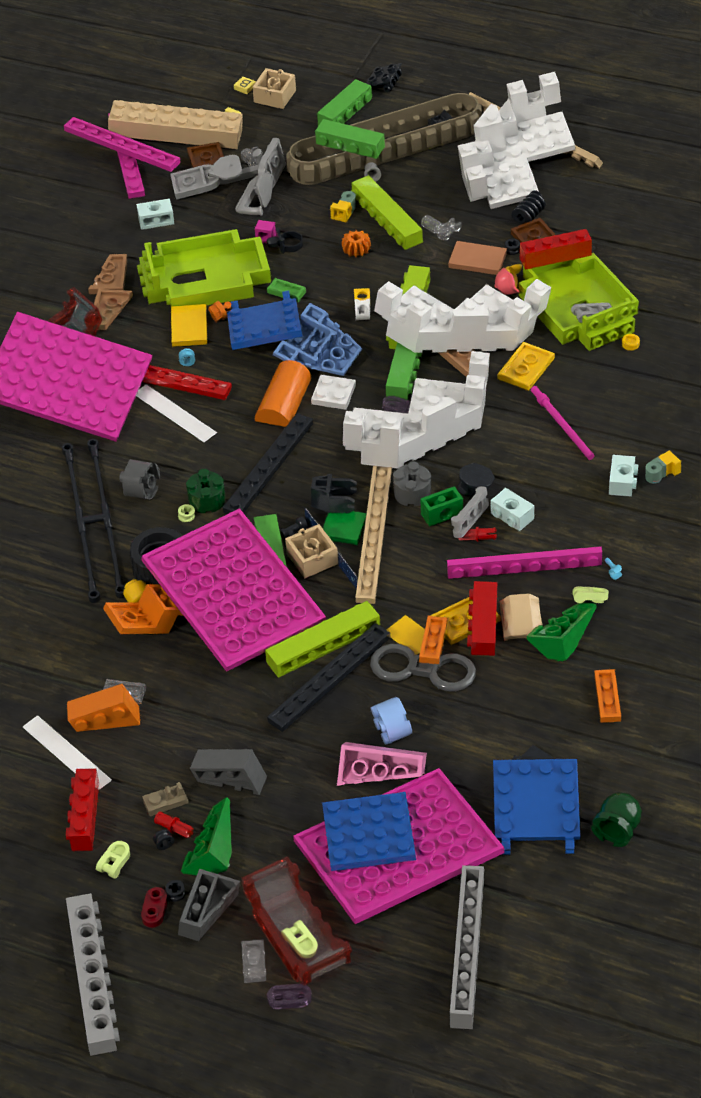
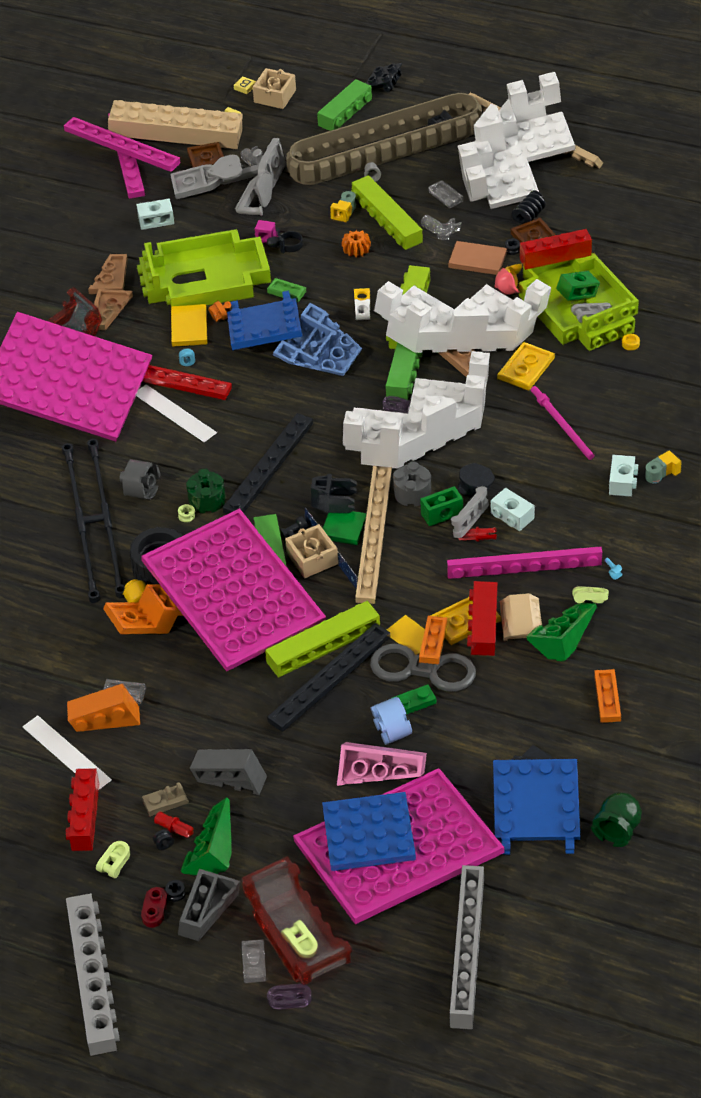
orange brick [255,360,311,427] -> none
white plate [311,375,356,410] -> none
bright green brick [315,119,385,159] -> none
none -> green plate [392,685,437,715]
none -> clear plate [429,180,463,208]
none -> green brick [556,271,600,301]

